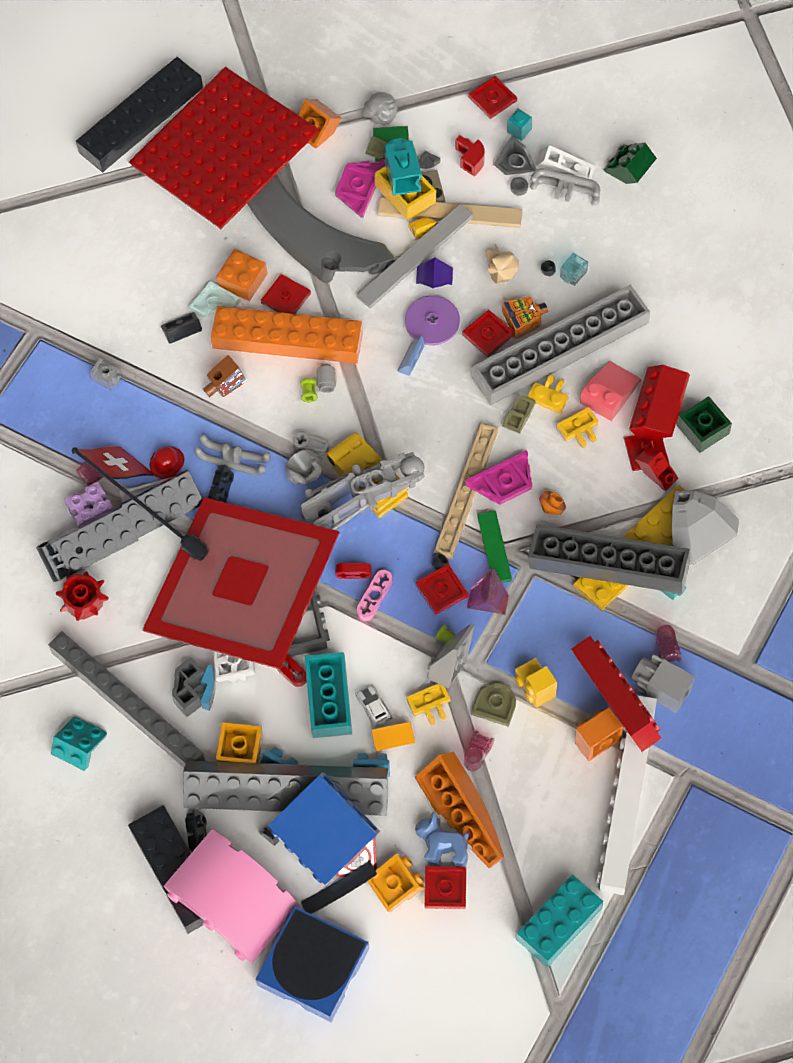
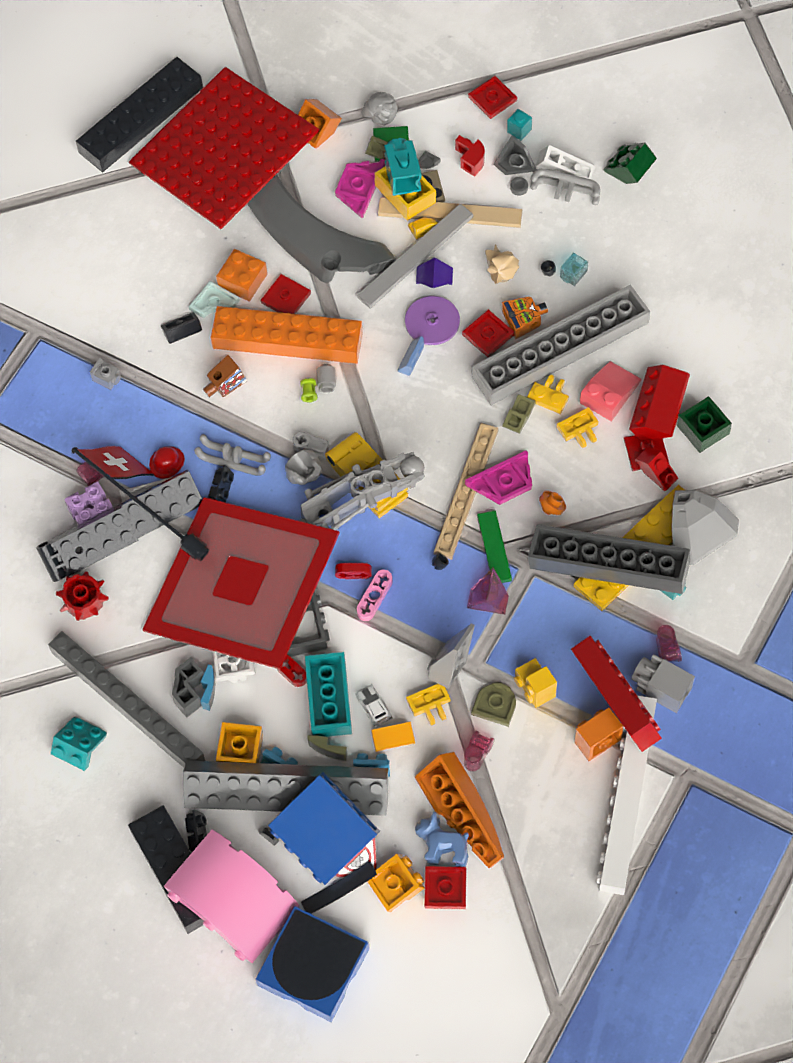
red plate [415,564,469,615] -> none
lime bush [435,624,456,643] -> none
teal brick [516,874,604,968] -> none
none -> olive slope [307,735,348,761]

